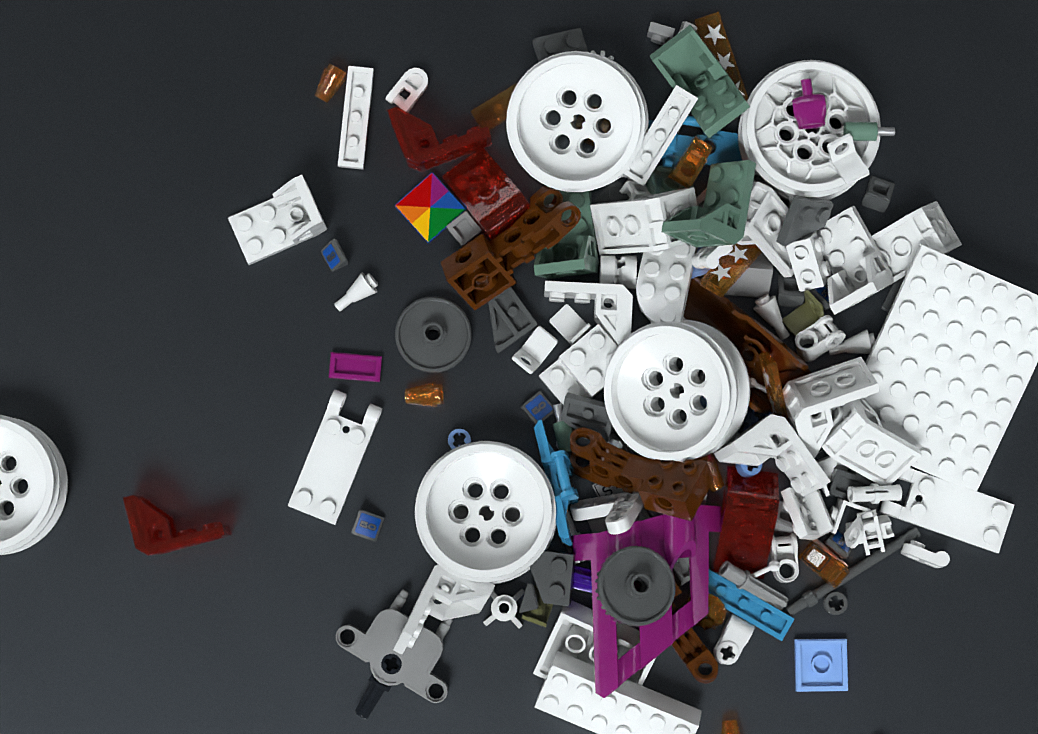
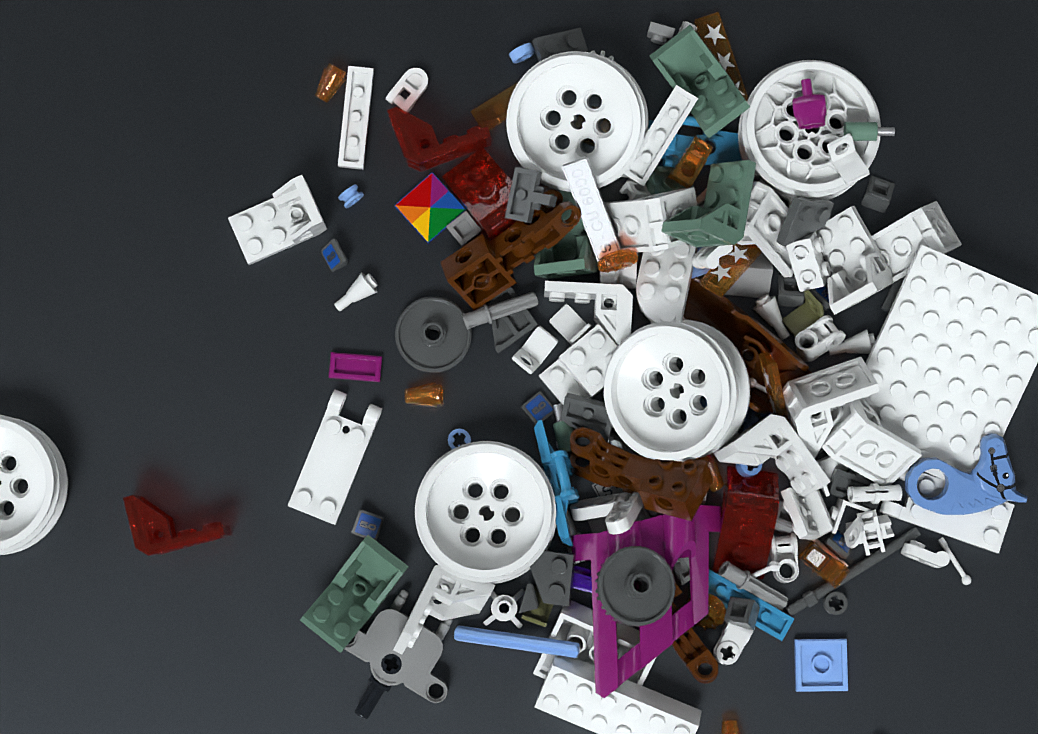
none -> sand green bracket [300,535,409,653]
none -> light blue bush [338,184,364,208]
none -> light blue axle [454,625,580,658]
none -> light grey axle [462,292,538,330]
none -> dark grey hinge [505,167,557,223]
none -> light blue tile [509,43,535,64]
none -> tile [562,157,622,262]
none -> clear orange gear [597,249,638,273]
none -> dark grey slope [724,596,760,630]
none -> medium blue animal [905,433,1028,515]
none -> white hinge [938,537,972,585]

